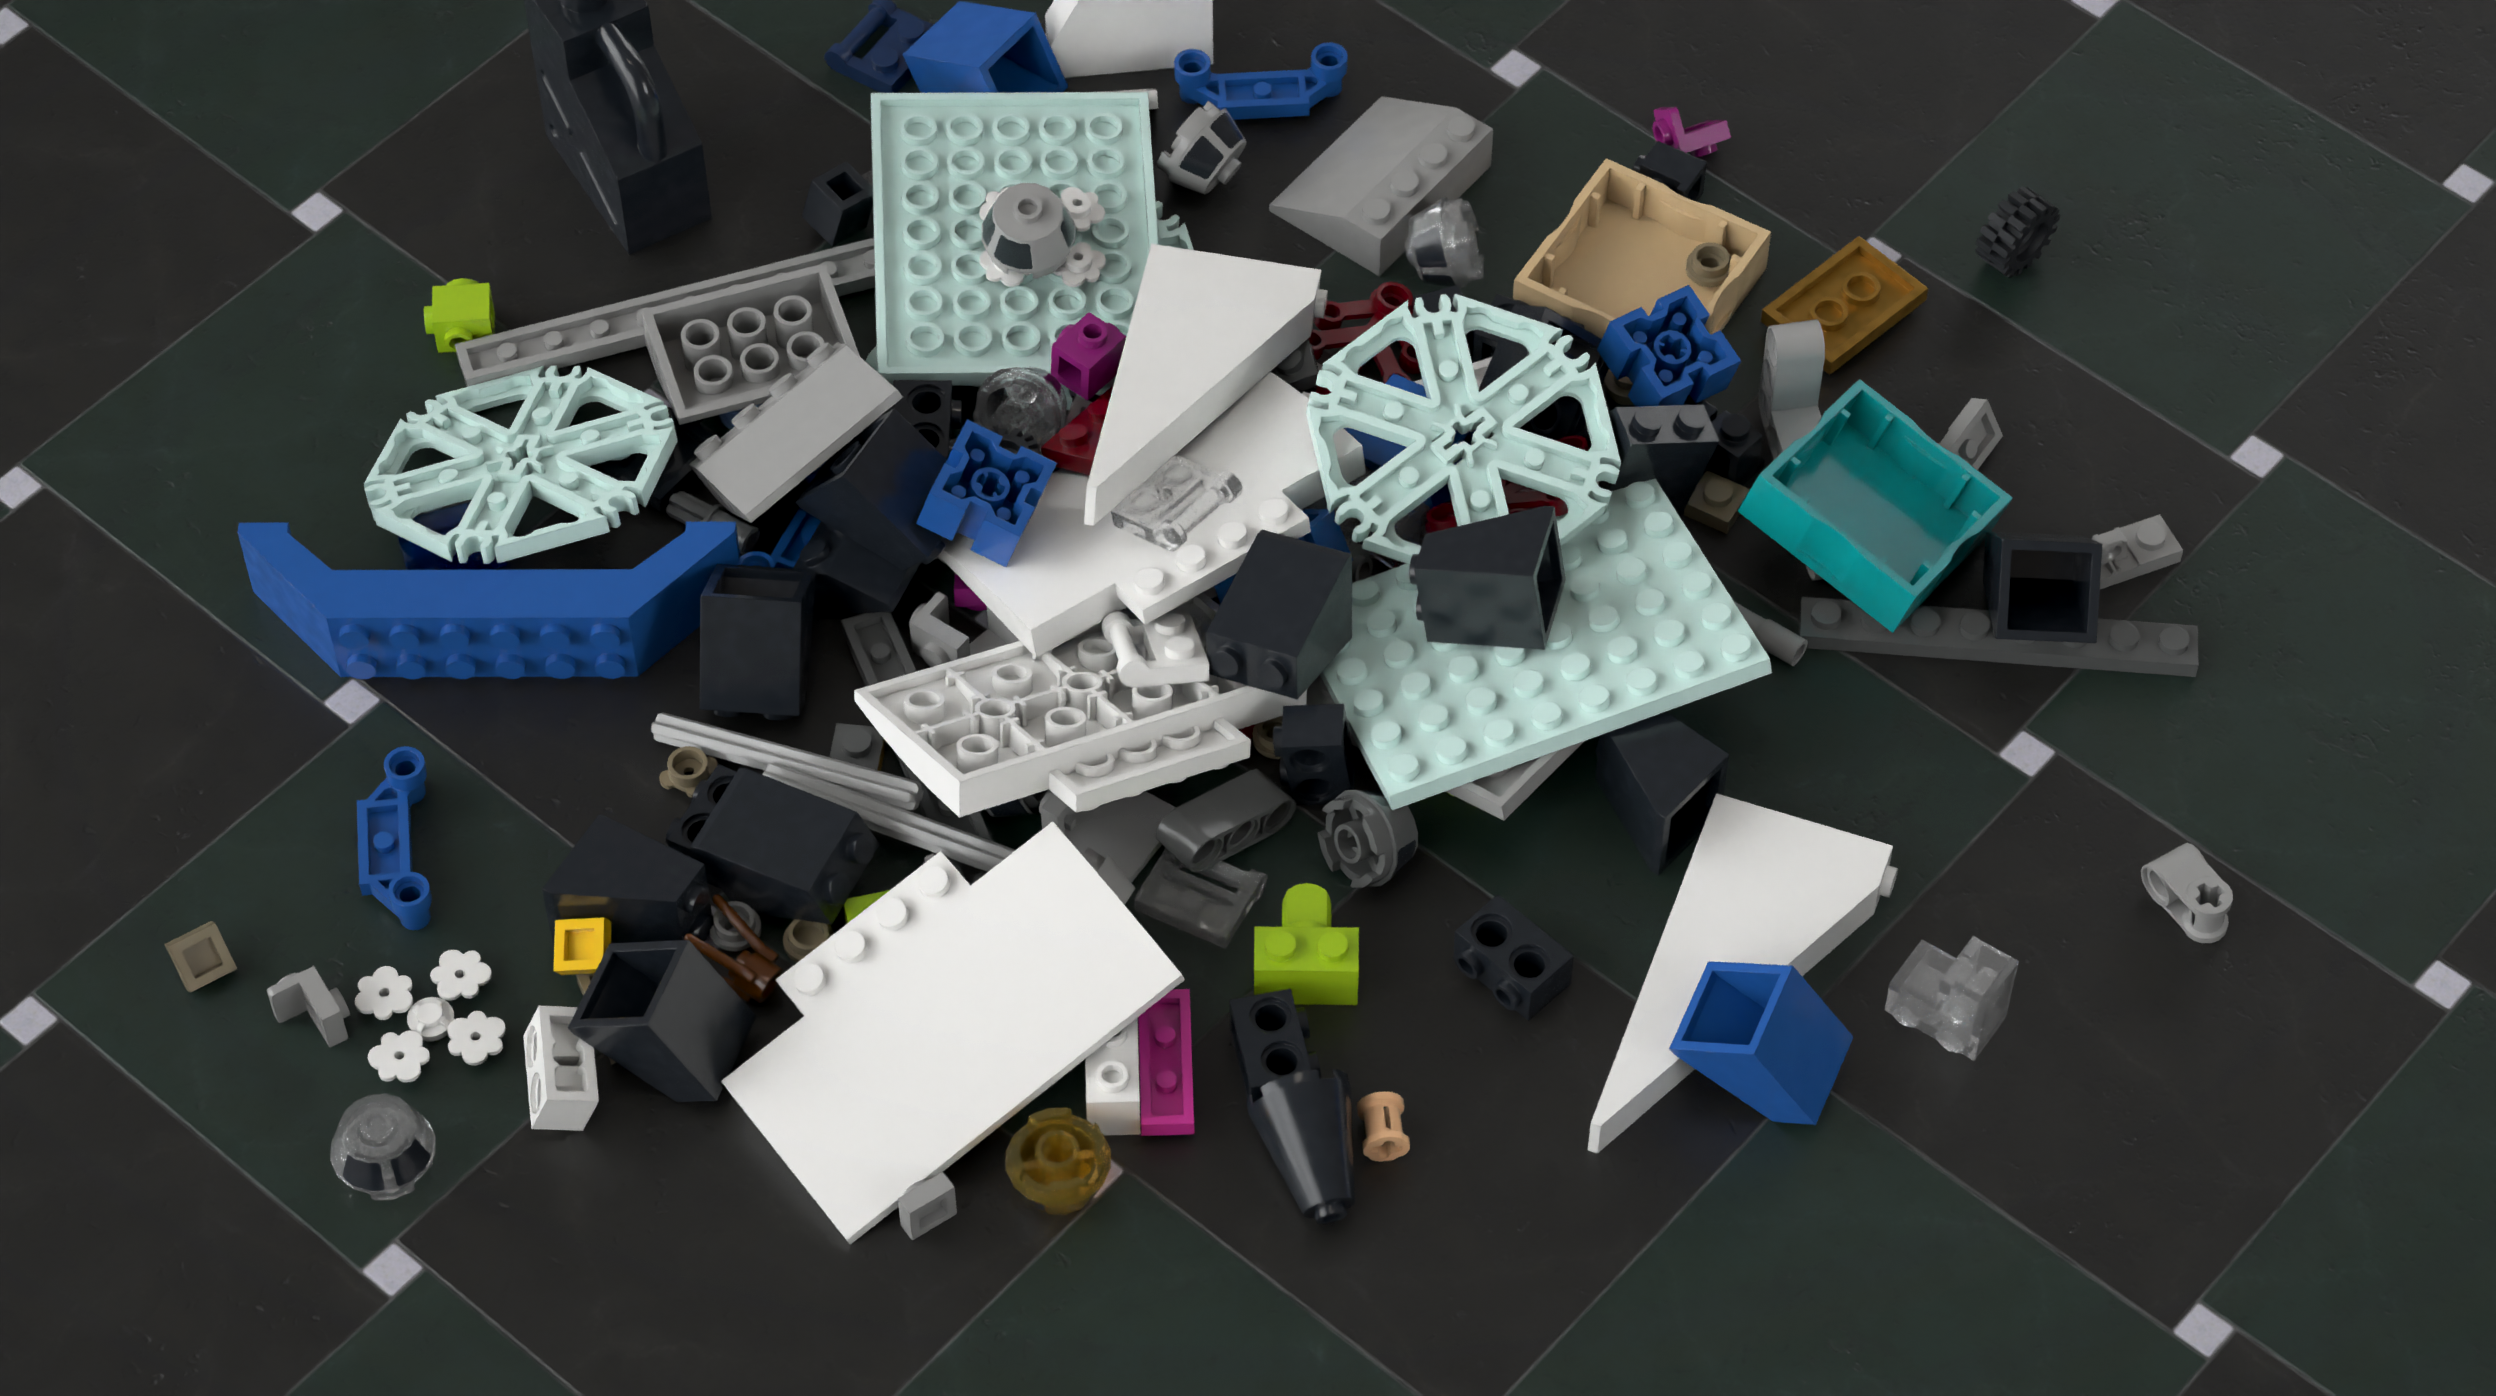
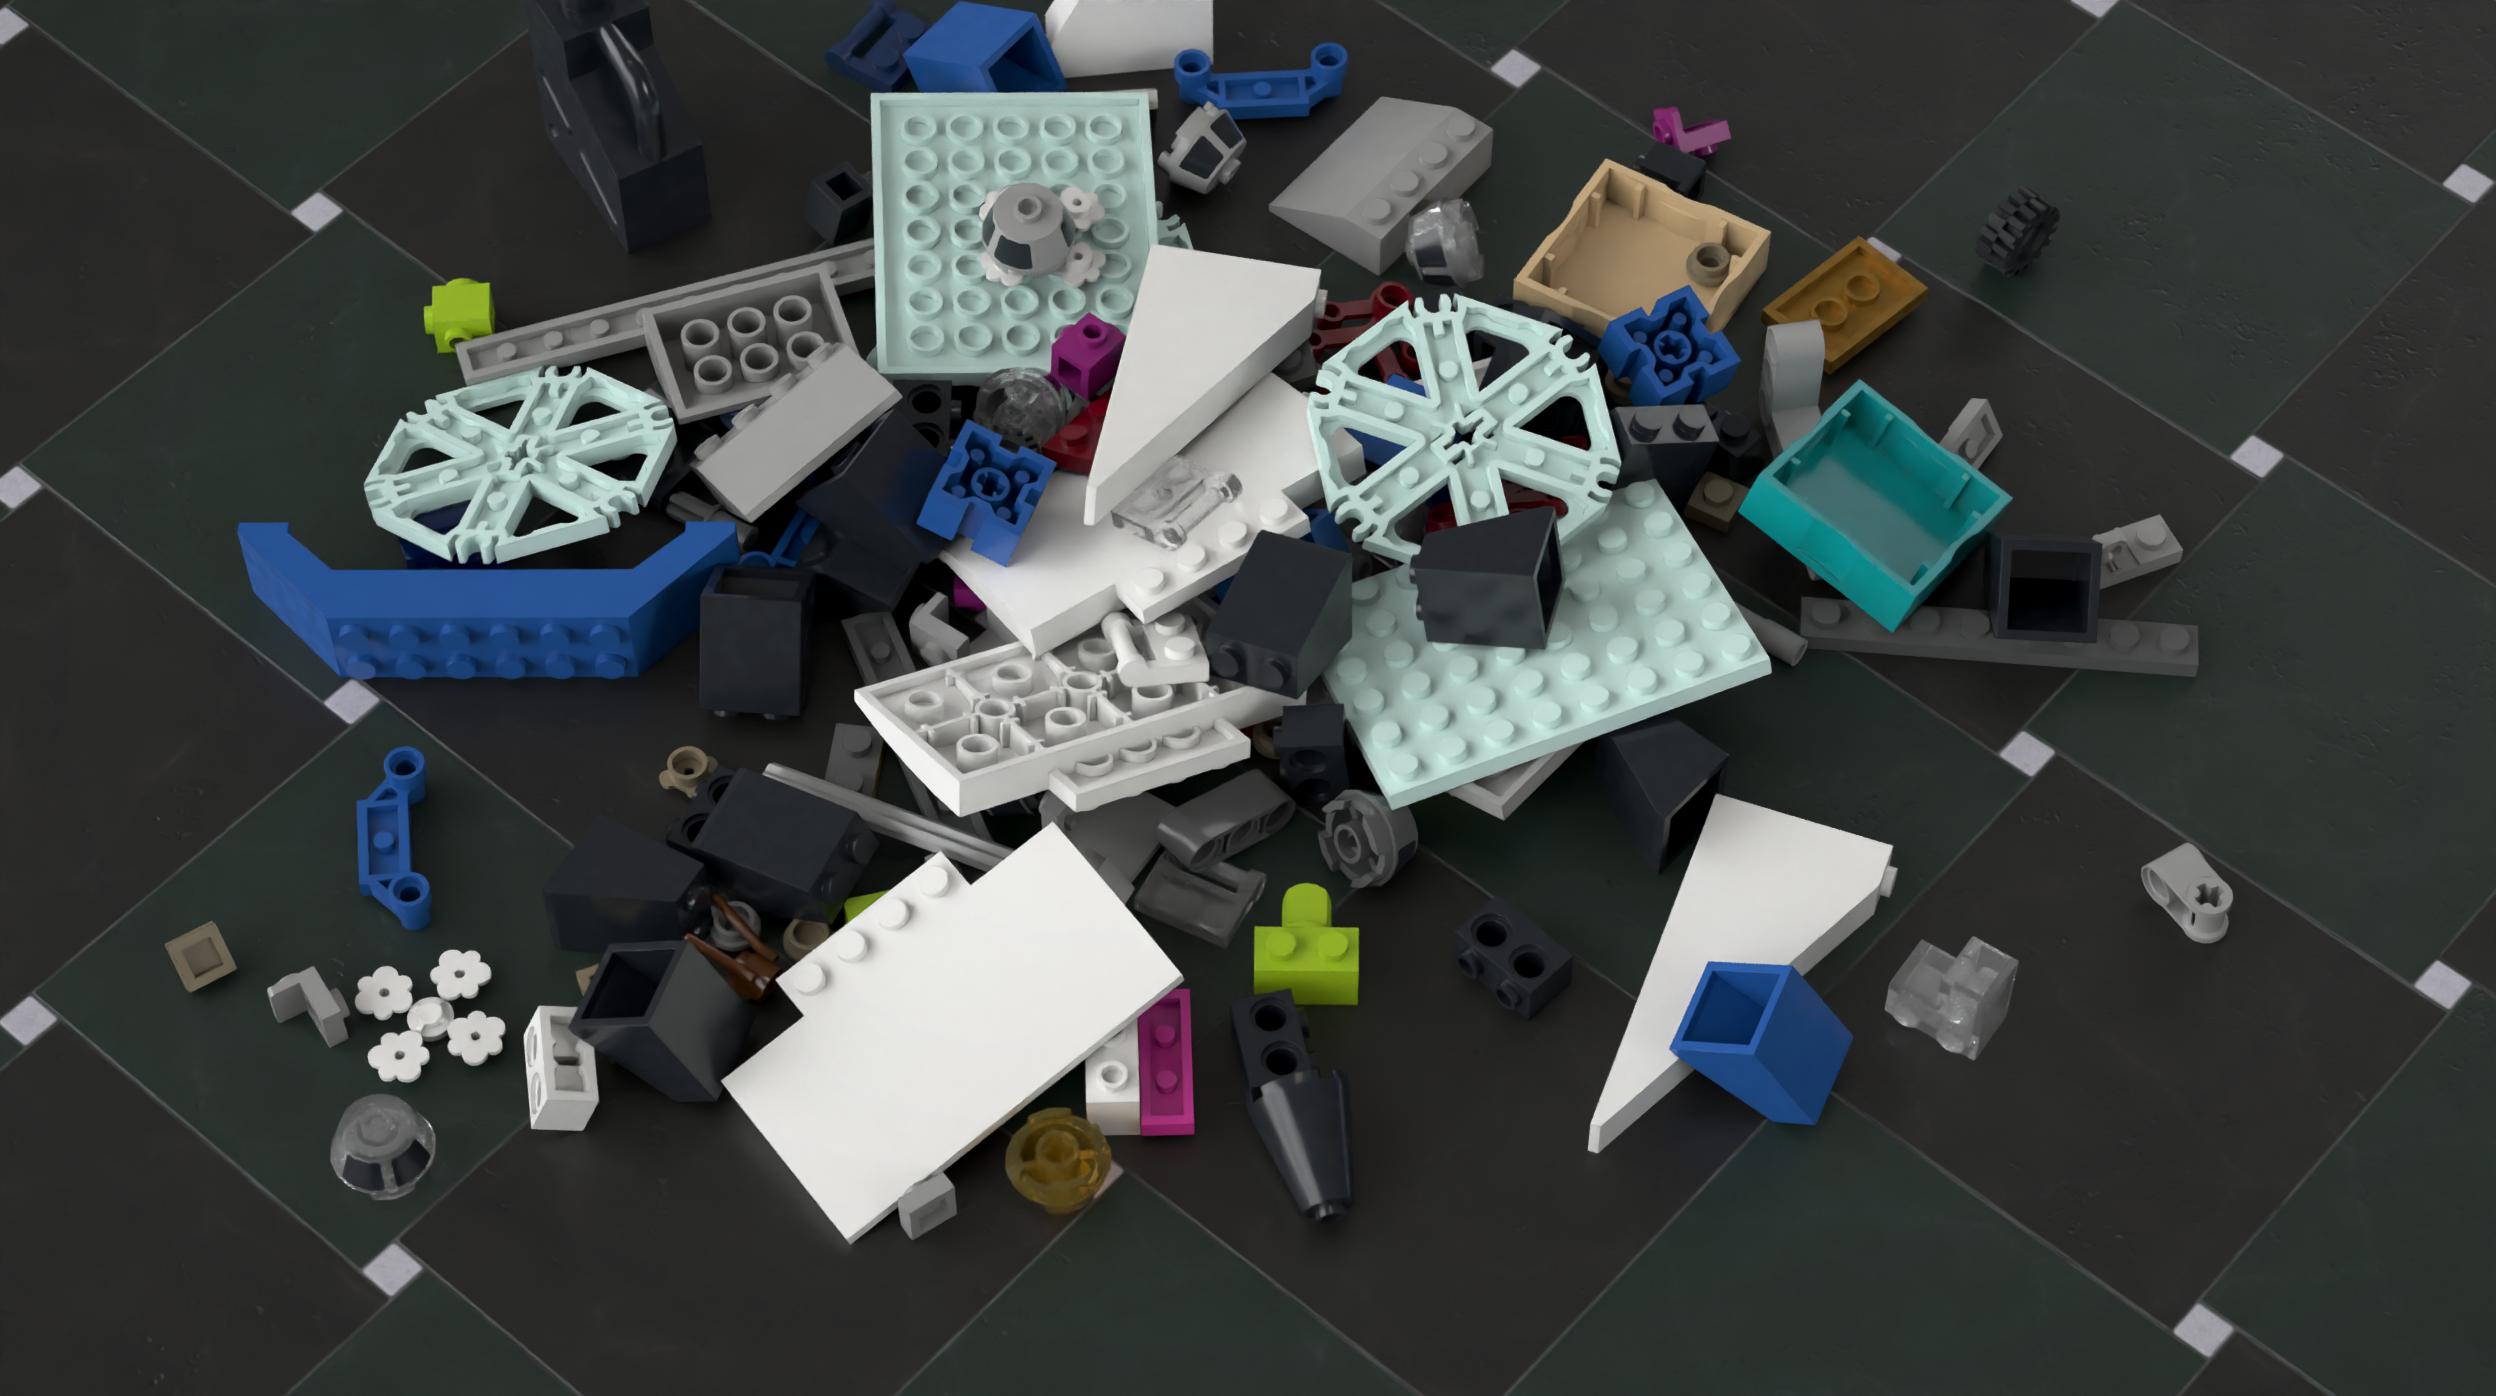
yellow plate [554,917,612,975] -> none
light grey axle [651,712,924,811] -> none
light nougat bush [1357,1091,1410,1162] -> none

